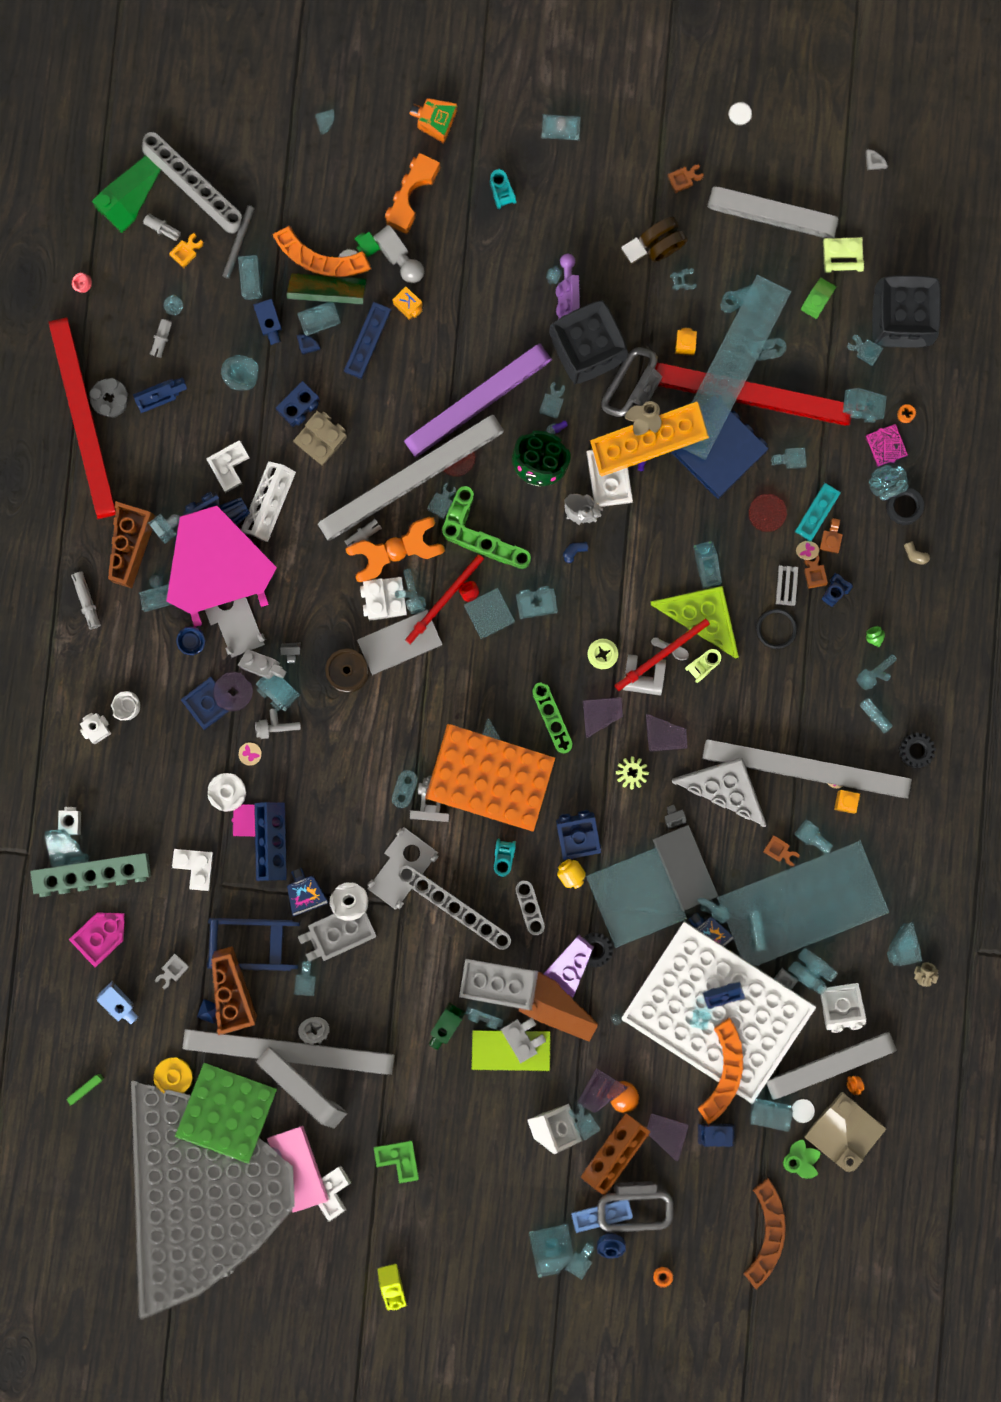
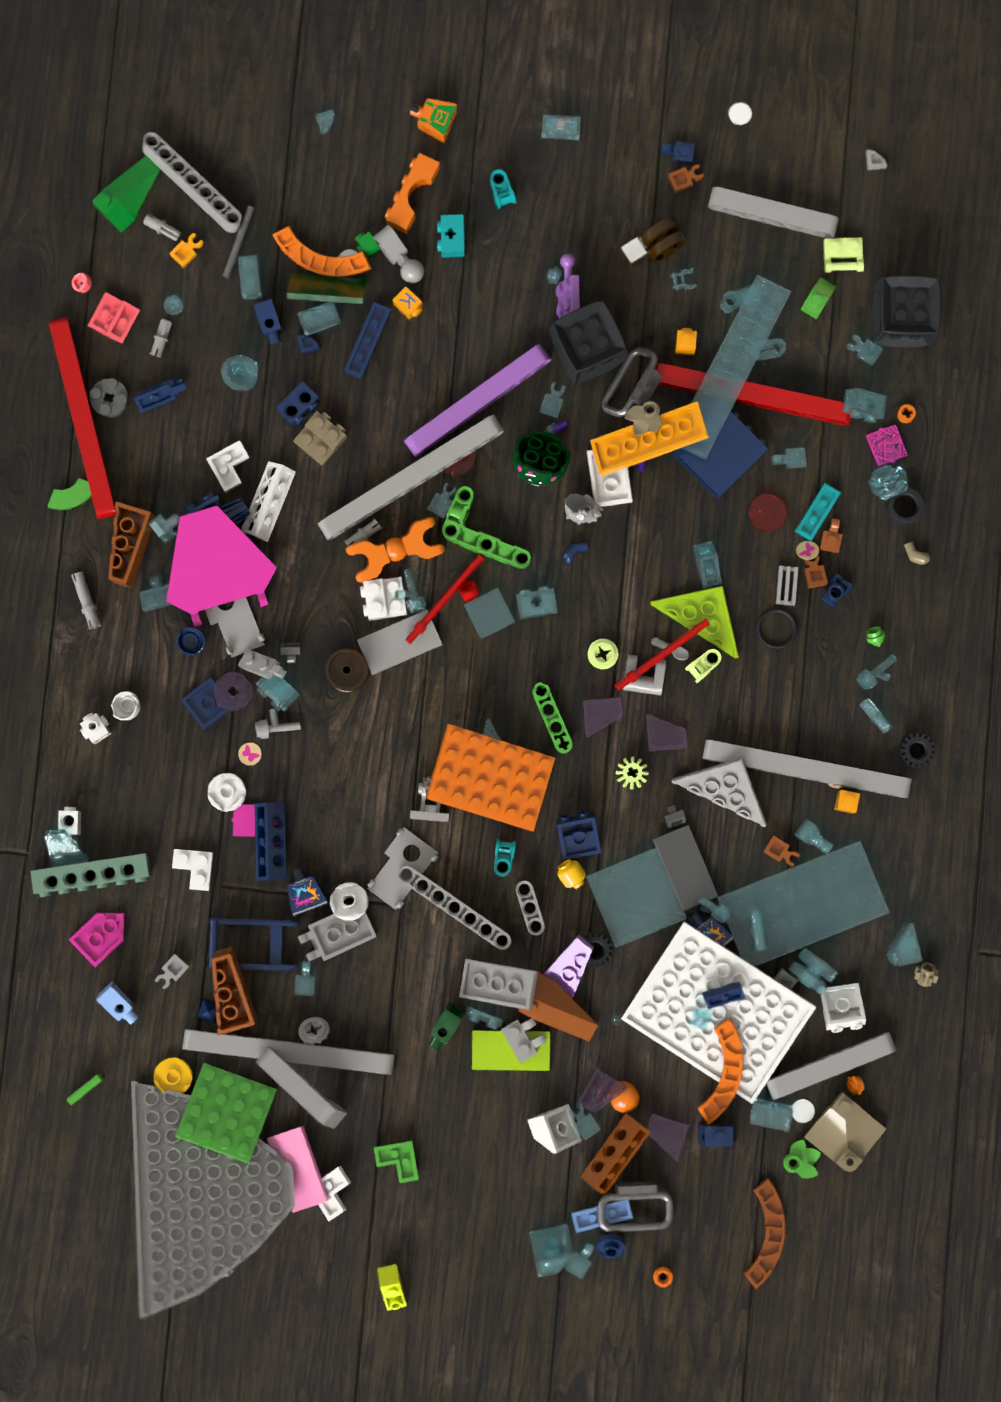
clear light blue plate [392,770,418,808] -> none
none -> bright green tile [47,478,91,510]
none -> coral slope [87,292,140,343]
none -> teal brick [437,215,464,257]
none -> dark blue plate [661,141,695,164]

